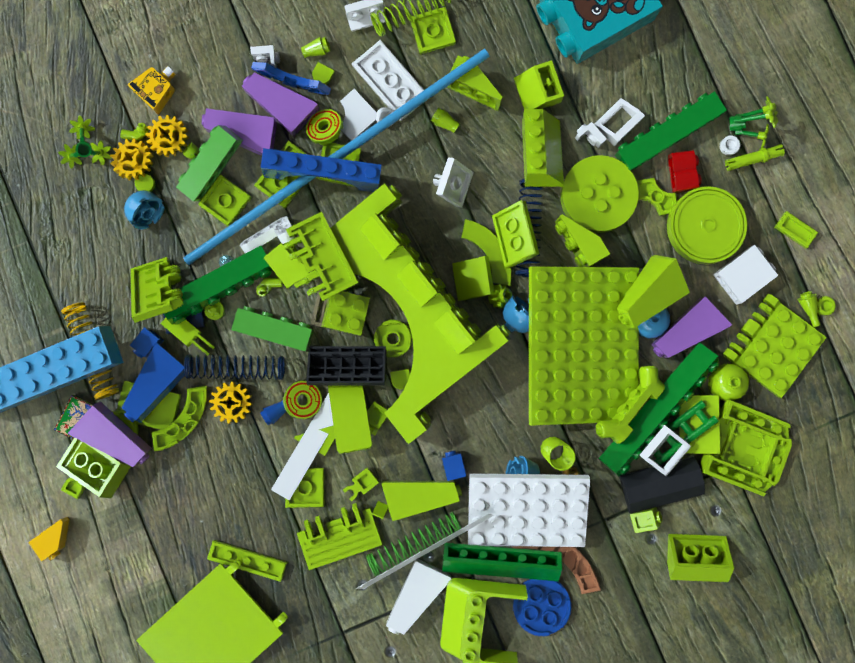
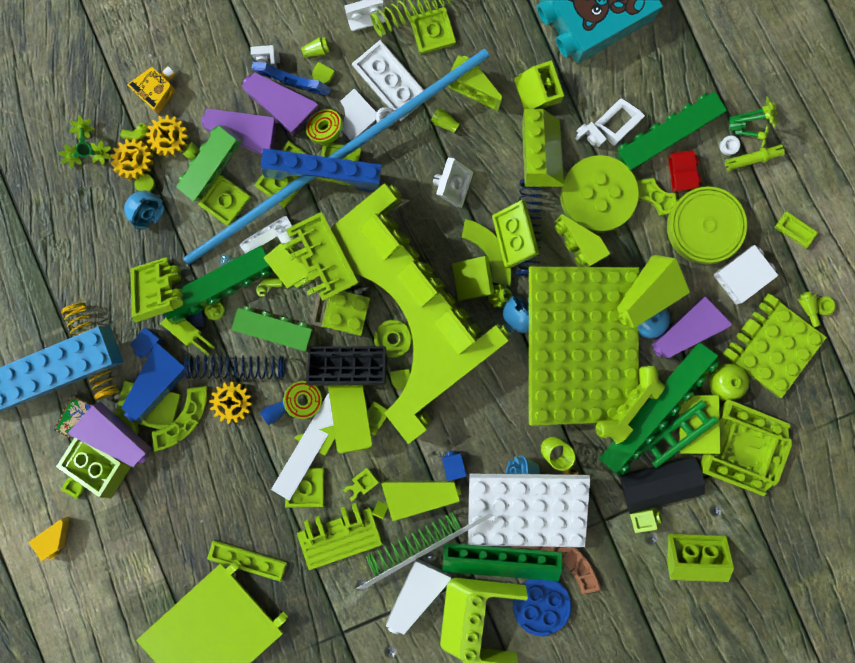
white tile [640,425,691,476] -> none

